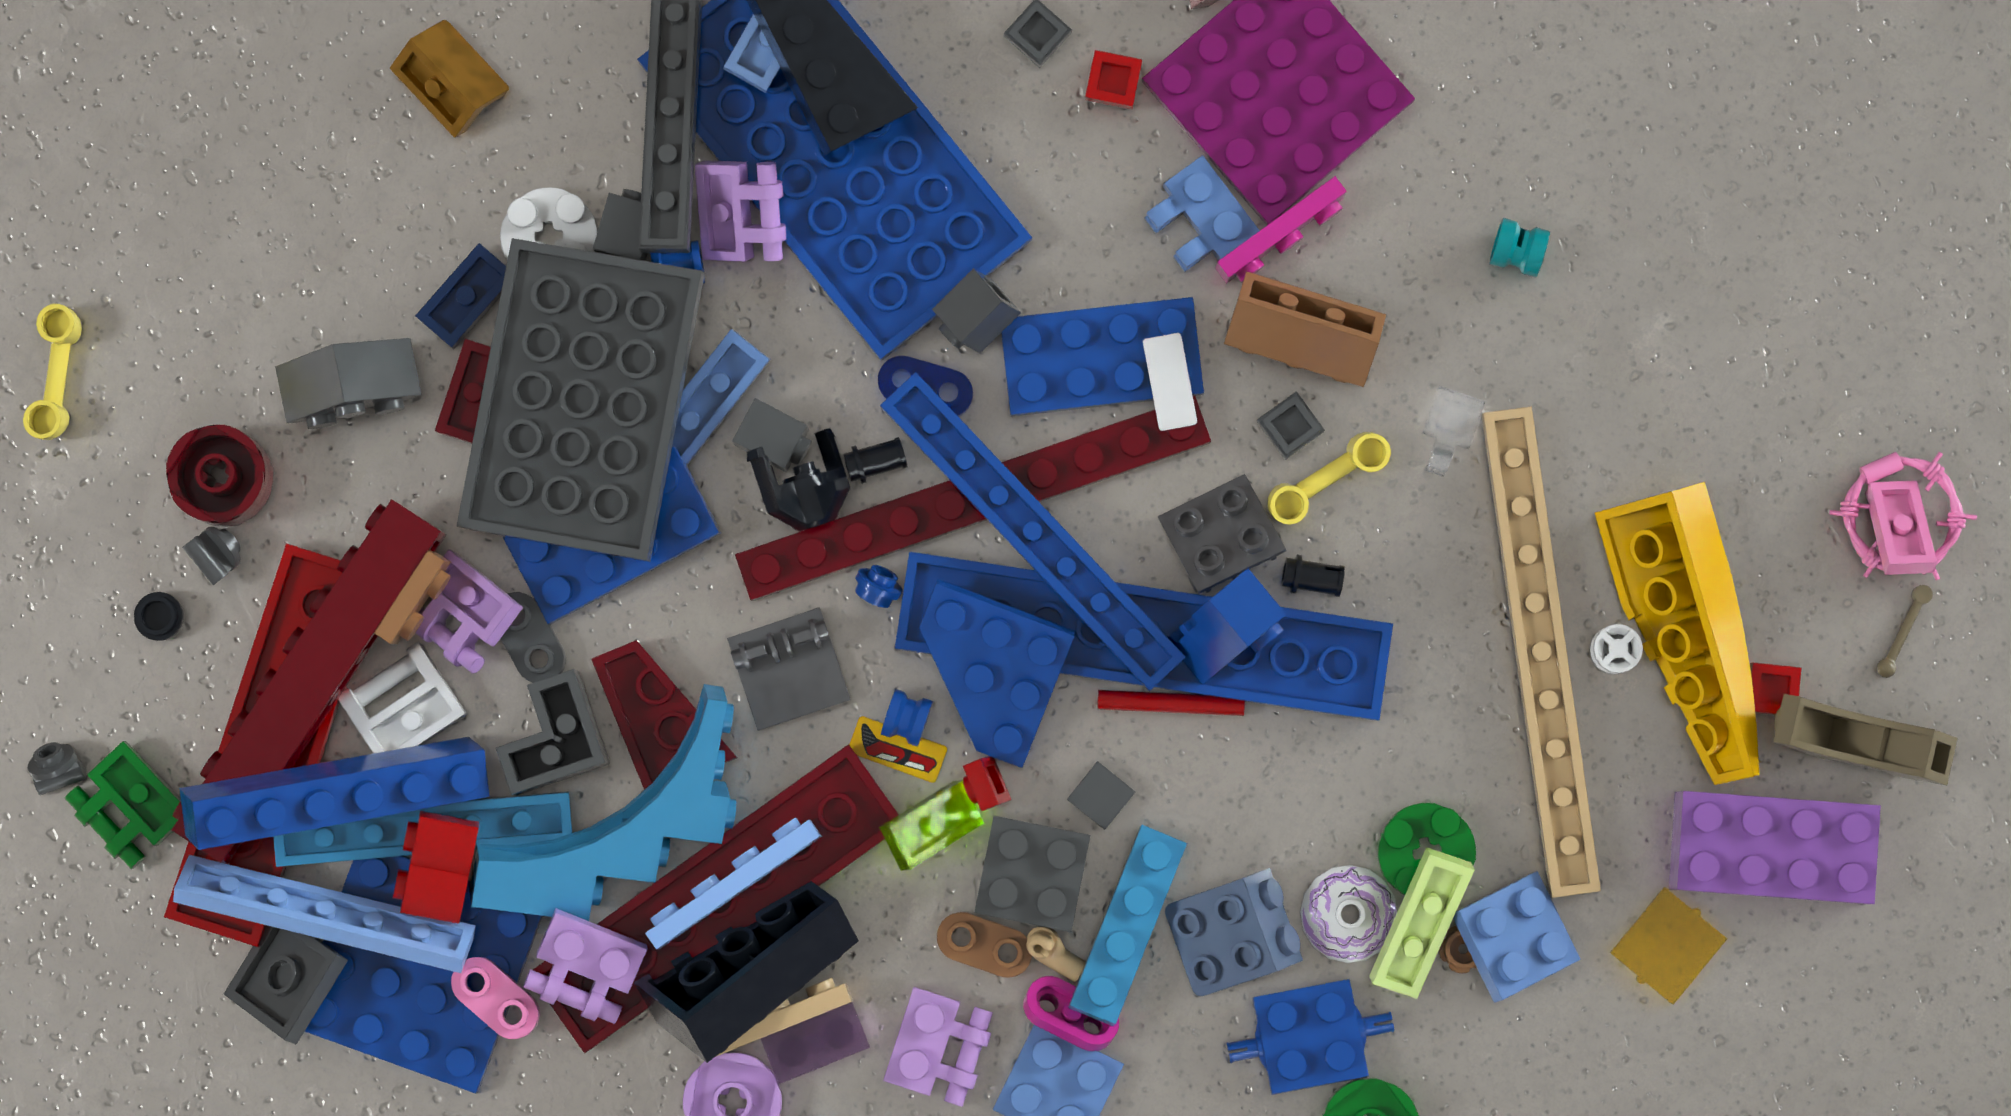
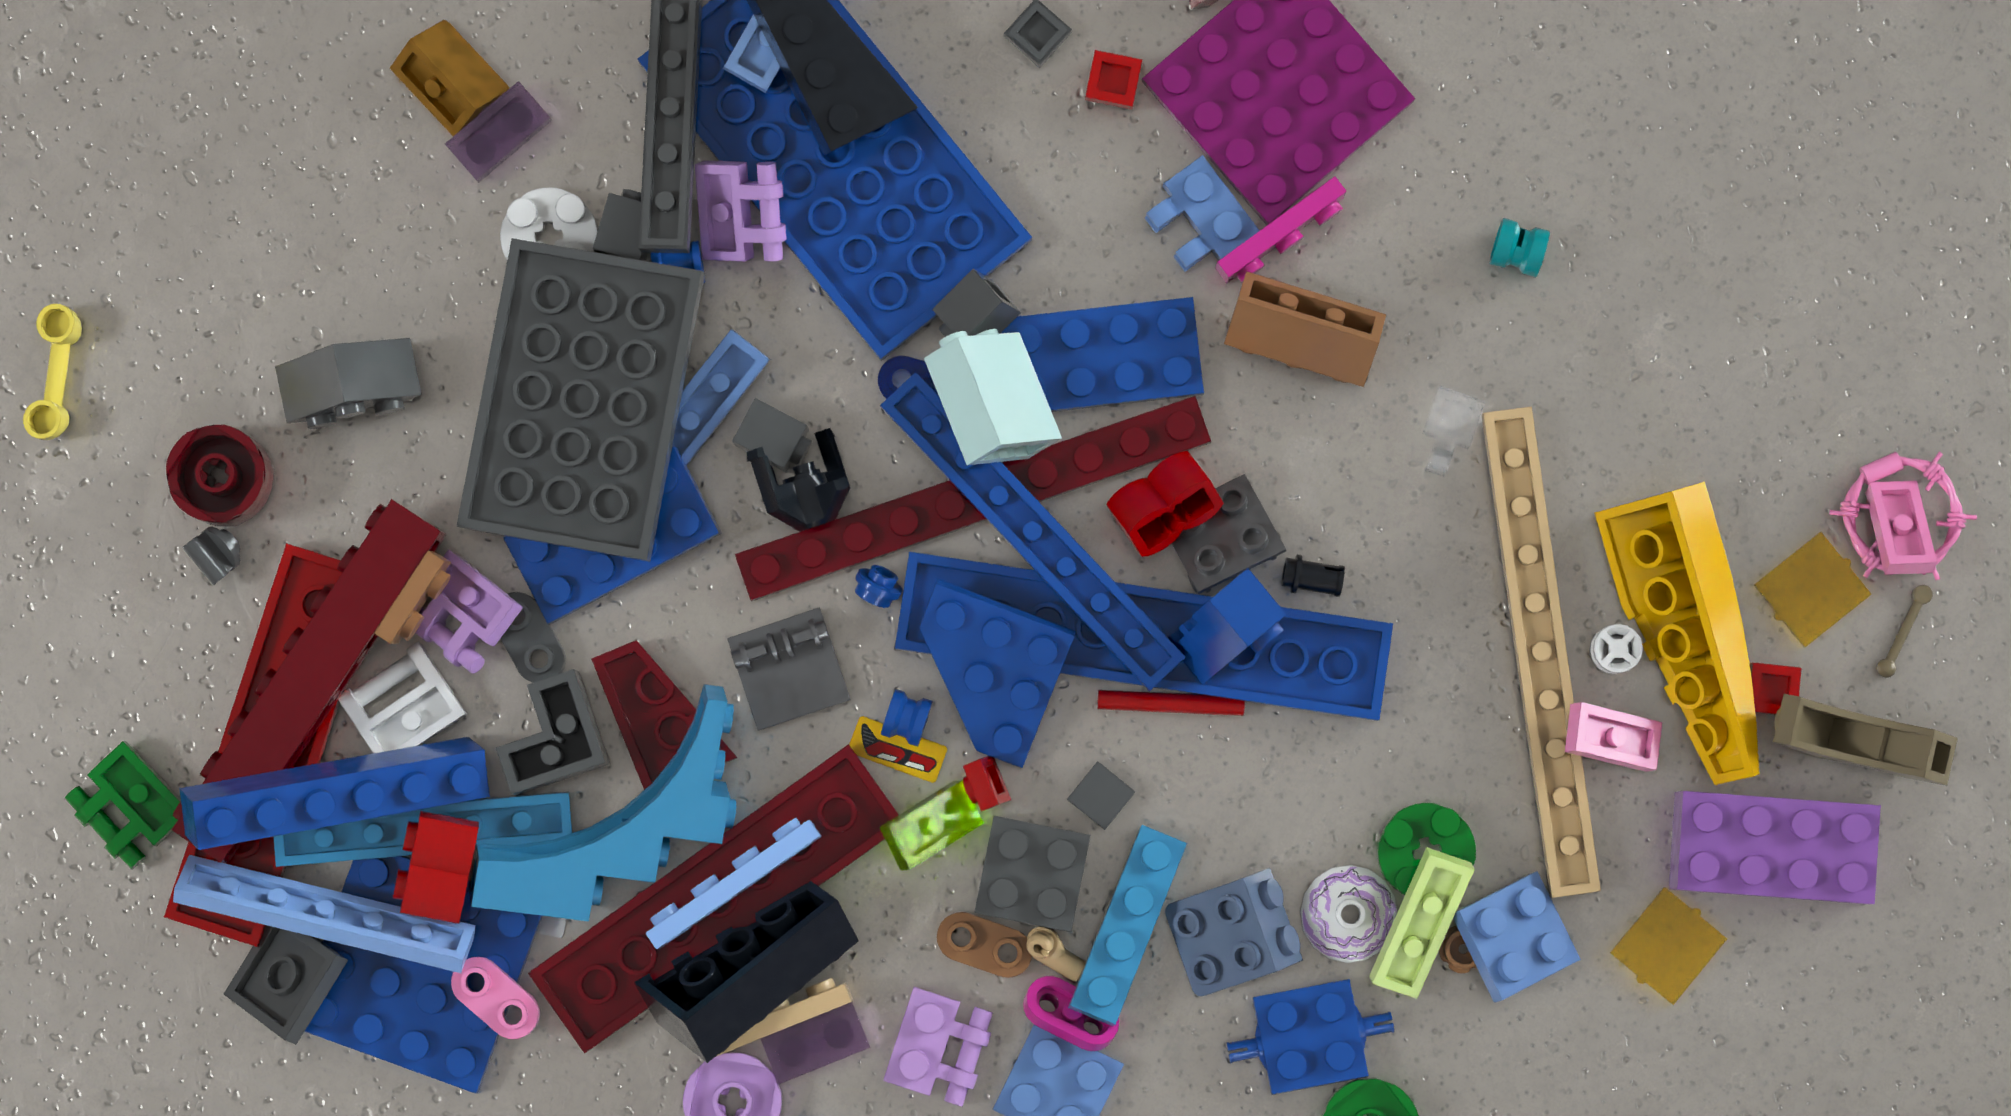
dark grey plate [27,742,87,796] -> none
black plate [134,592,184,641] -> none
dark blue plate [415,243,506,350] -> none
dark red plate [435,339,491,444] -> none
lavender plate [523,908,647,1024] -> none
black pin [843,437,908,484] -> none
white sticker [1143,333,1197,431] -> none
dark grey tile [1257,391,1325,460] -> none
light yellow bar [1268,432,1391,525] -> none
none -> clear purple plate [445,81,552,183]
none -> light aqua brick [924,329,1062,465]
none -> red brick [1106,451,1224,557]
none -> bright pink plate [1565,702,1662,772]
none -> clear yellow piece [1754,532,1872,648]

